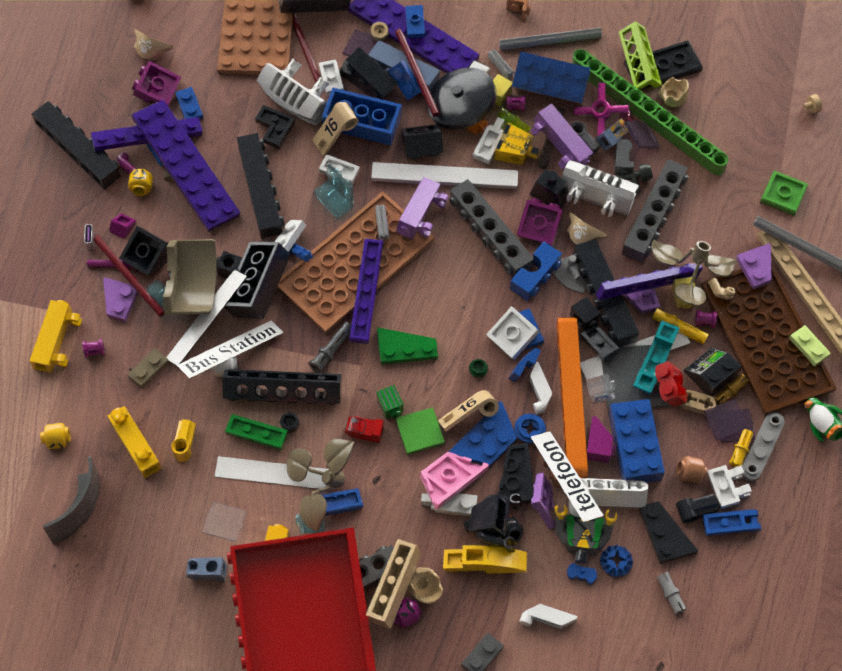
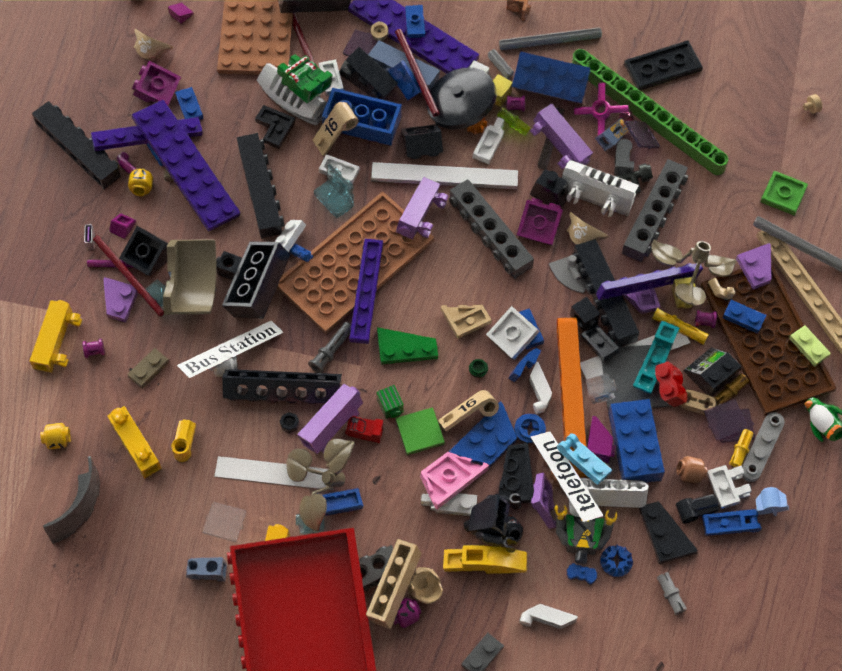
white sticker [166,270,247,365] -> none
green plate [225,414,288,451] -> none
light grey axle [375,205,389,240] -> none
yellow torso [494,123,540,165] -> none
blue arch [510,242,562,301] -> none
dark grey piece [571,121,601,157] -> none
lime fence [619,21,662,90] -> none
tan hair [658,77,689,107] -> none
none -> magenta slope [168,3,194,24]
none -> green hips [277,54,333,103]
none -> medium lavender brick [297,384,363,454]
none -> tan wing [441,305,492,339]
none -> medium azure plate [557,433,612,485]
none -> blue plate [723,300,766,334]
none -> light blue piece [755,487,789,516]

